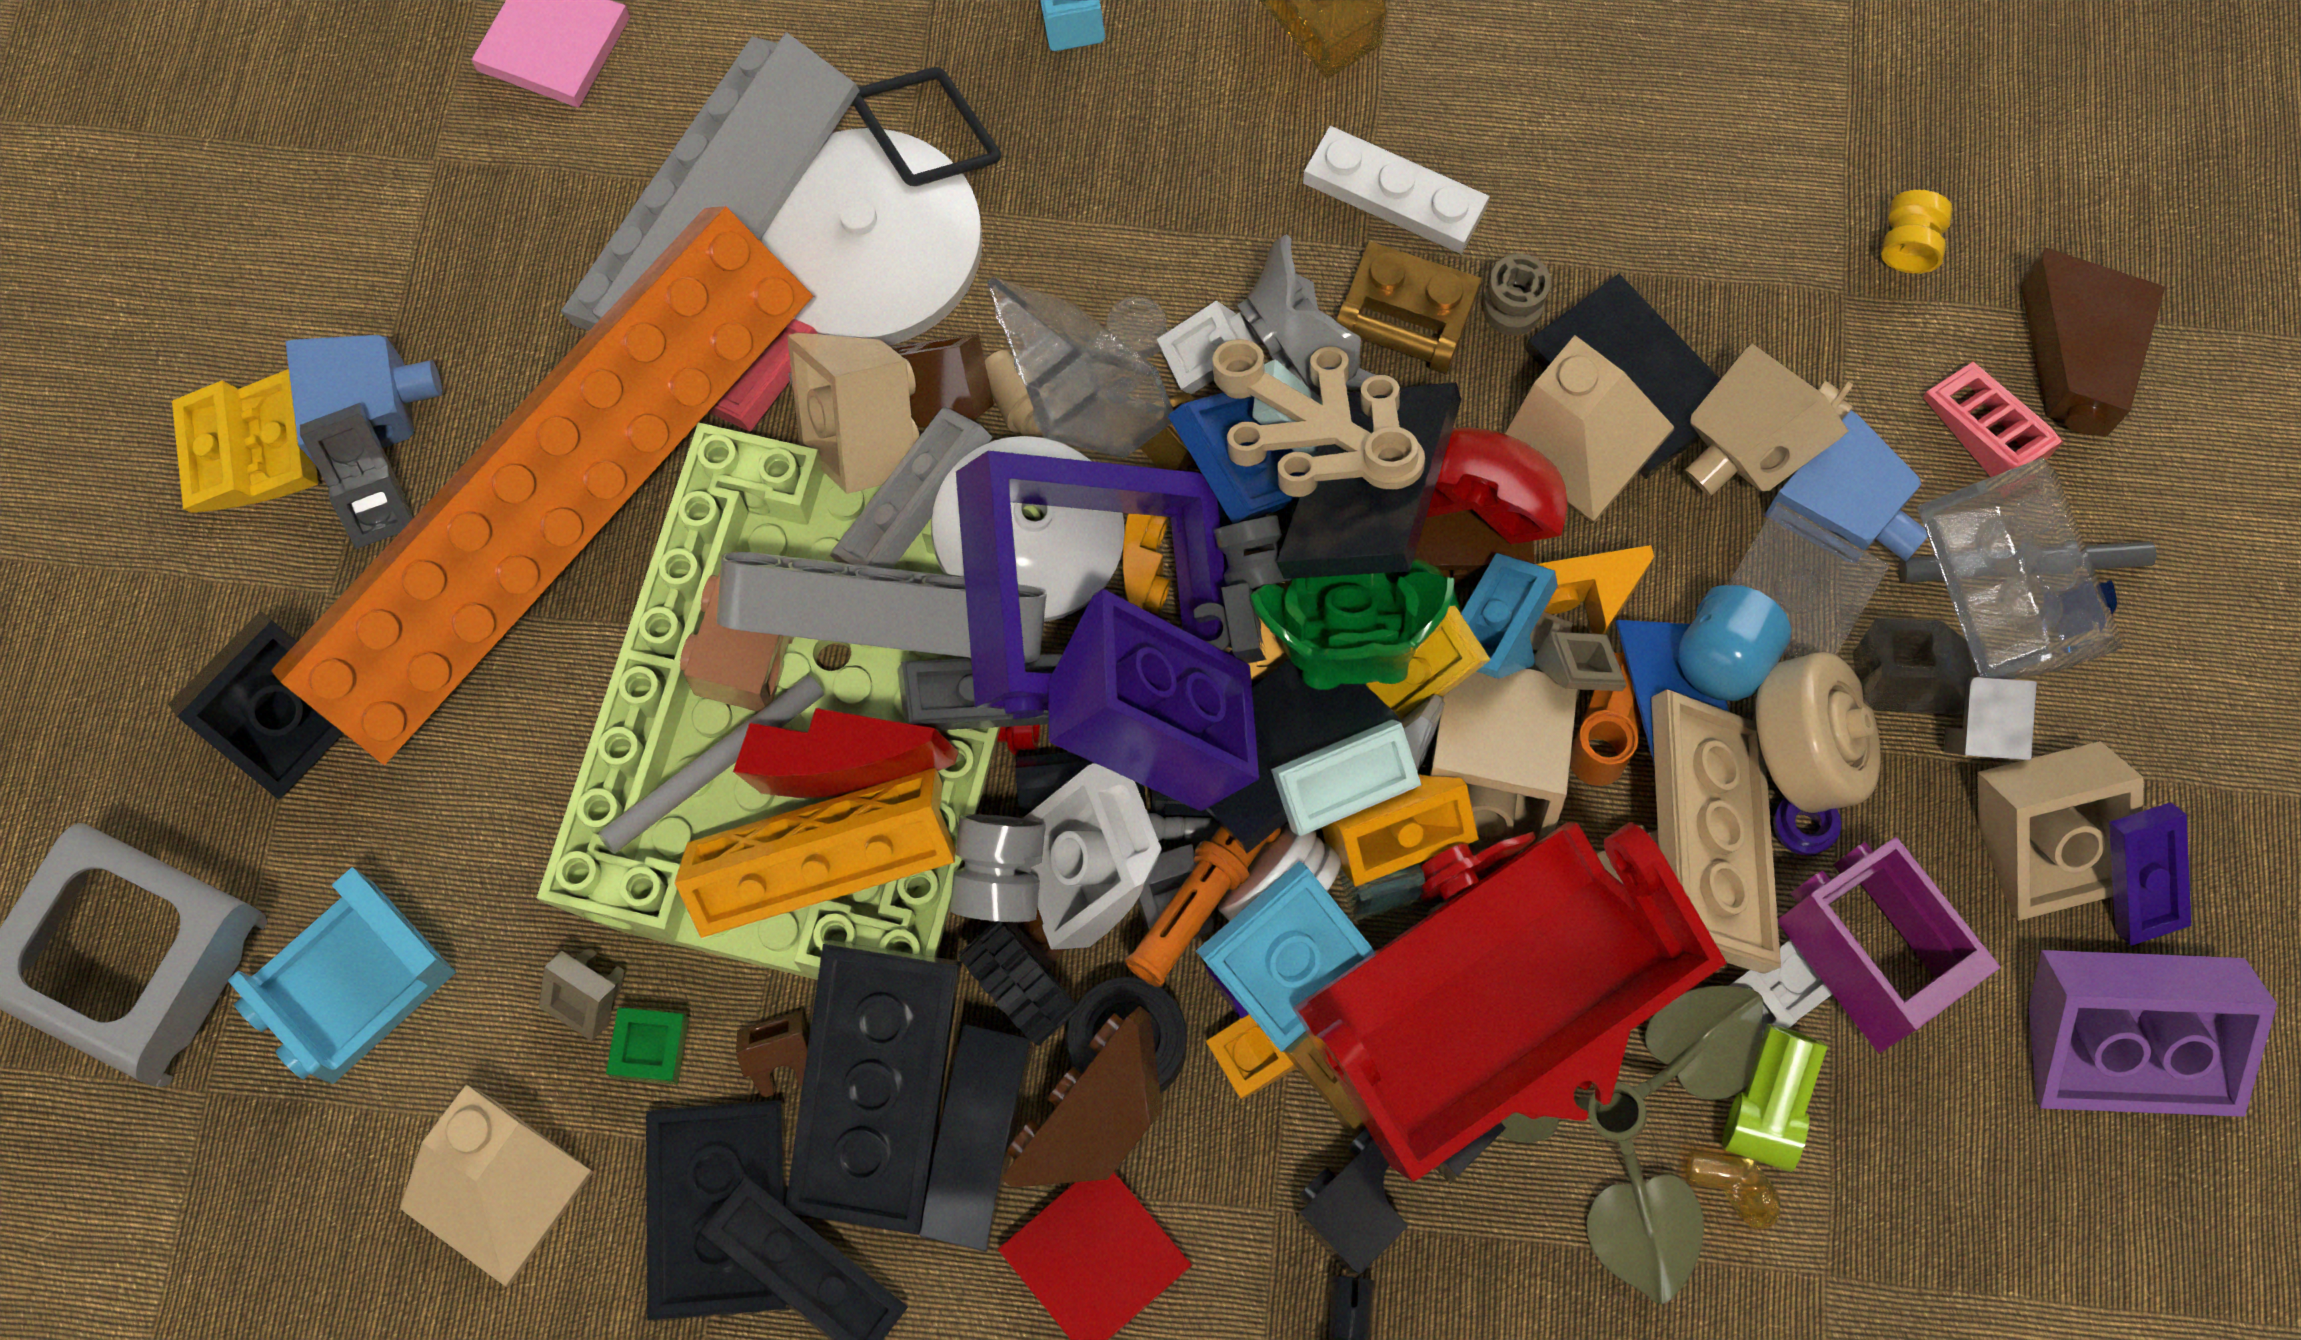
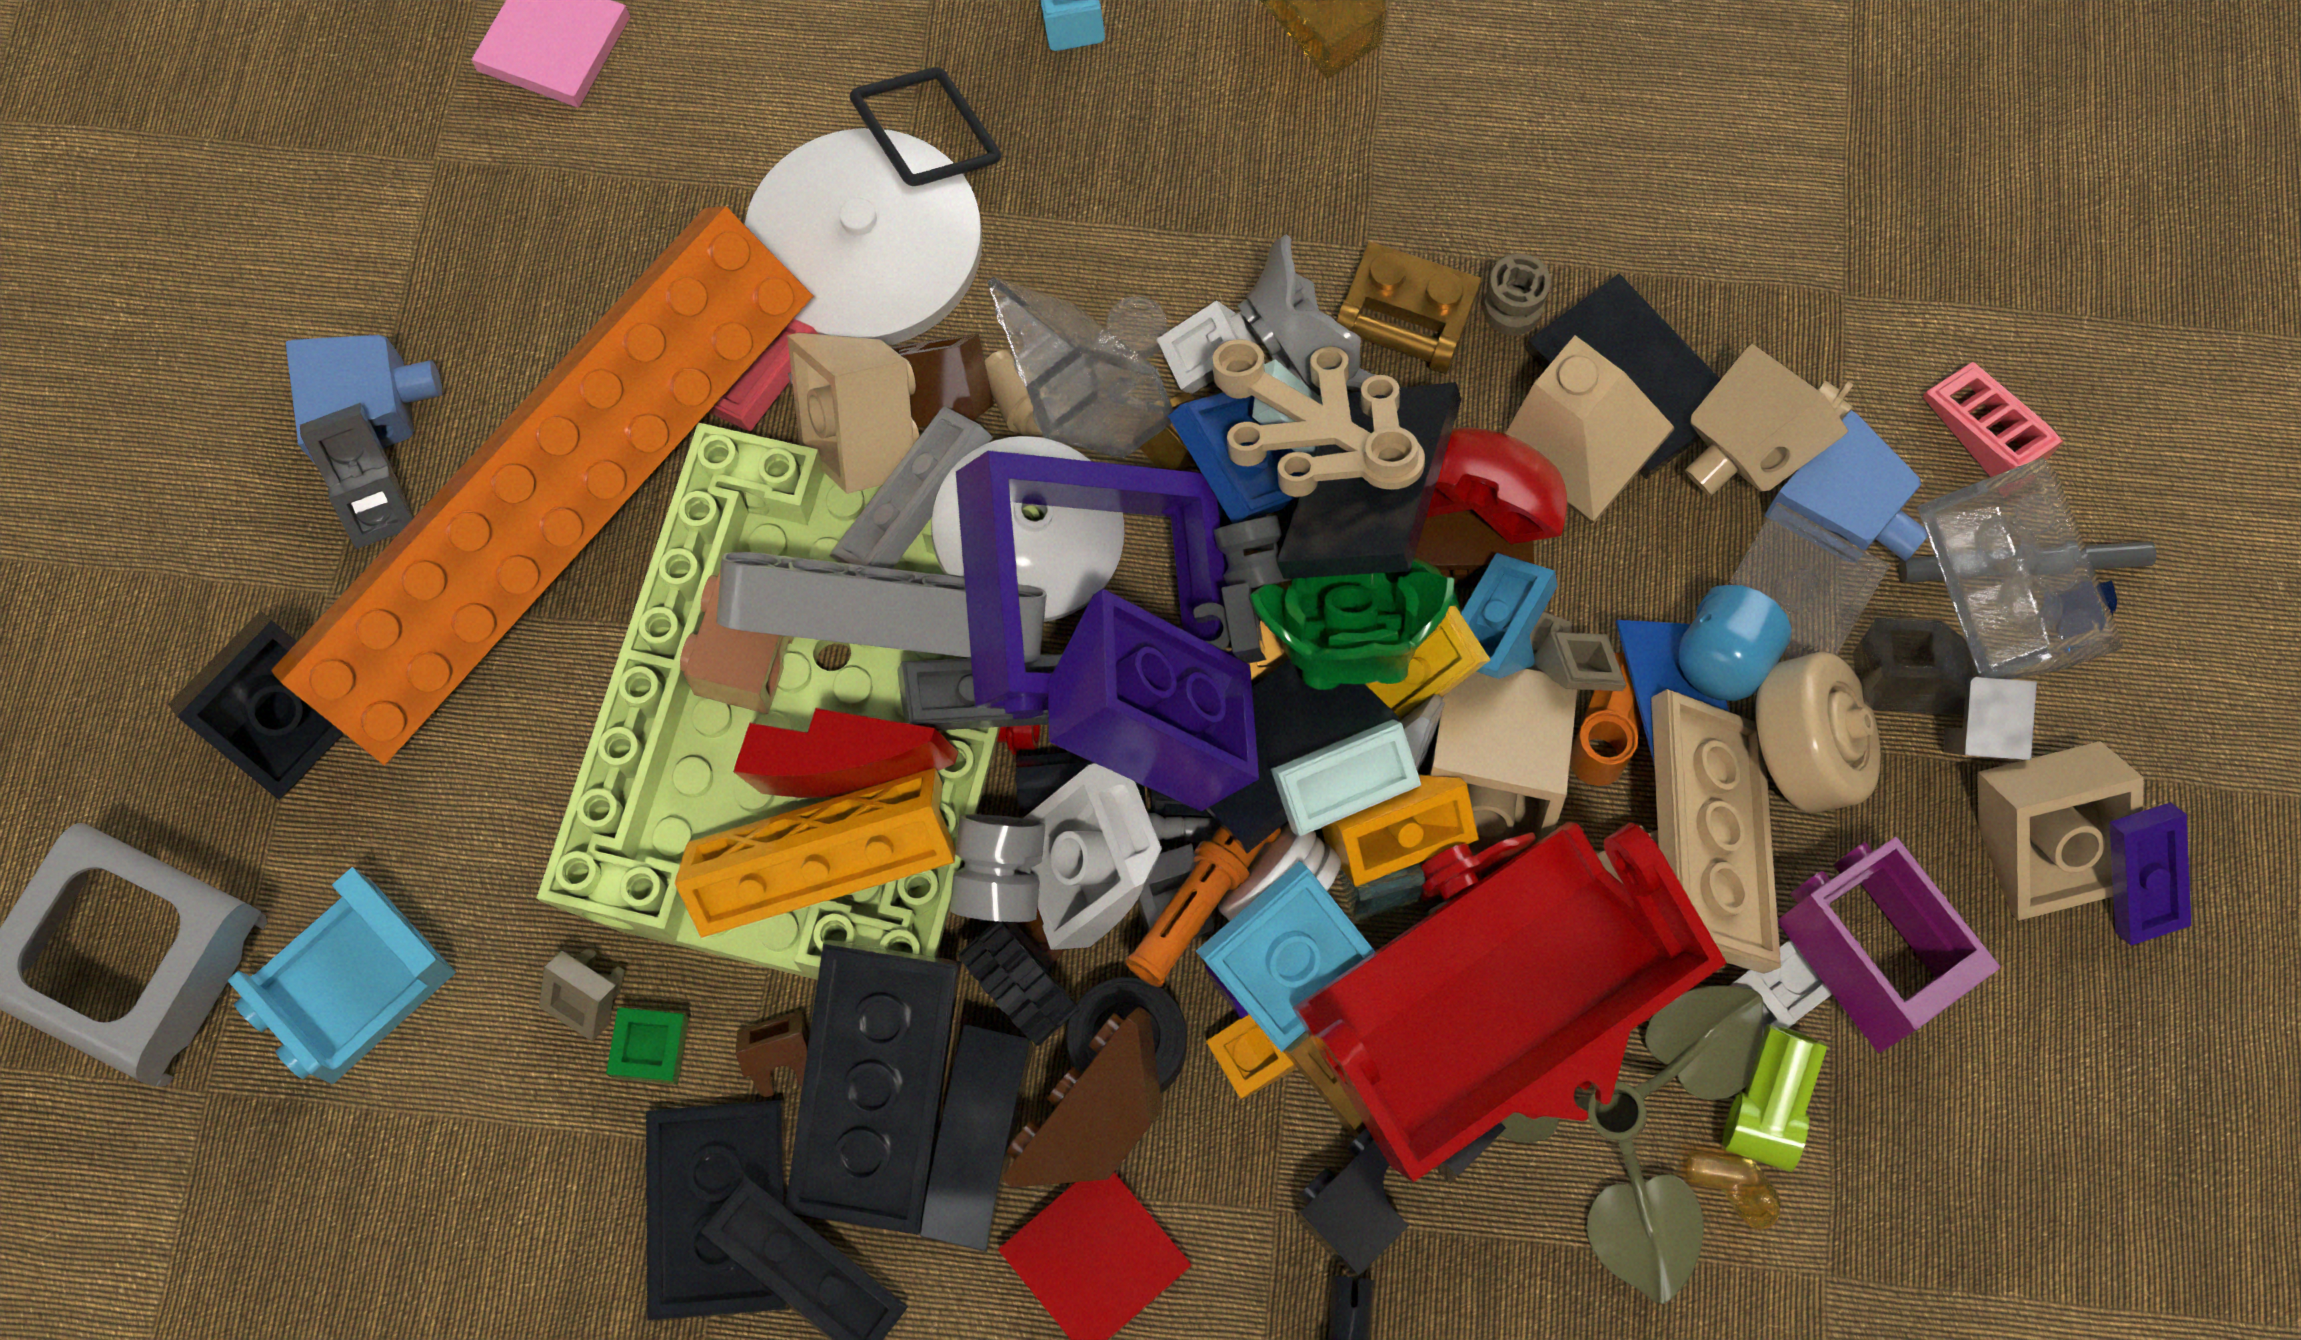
yellow slope [172,369,318,513] -> none
tan slope [400,1085,594,1287] -> none
light grey slope [561,32,860,331] -> none
light grey bar [598,675,824,854] -> none
light orange slope [1123,513,1171,616] -> none
white plate [1303,126,1490,254] -> none
light orange slope [1535,545,1654,634] -> none
dark purple plate [1773,798,1841,856] -> none
yellow wheel [1881,190,1953,274] -> none
reddish brown slope [2021,247,2165,437] -> none
medium lavender slope [2029,950,2277,1117] -> none

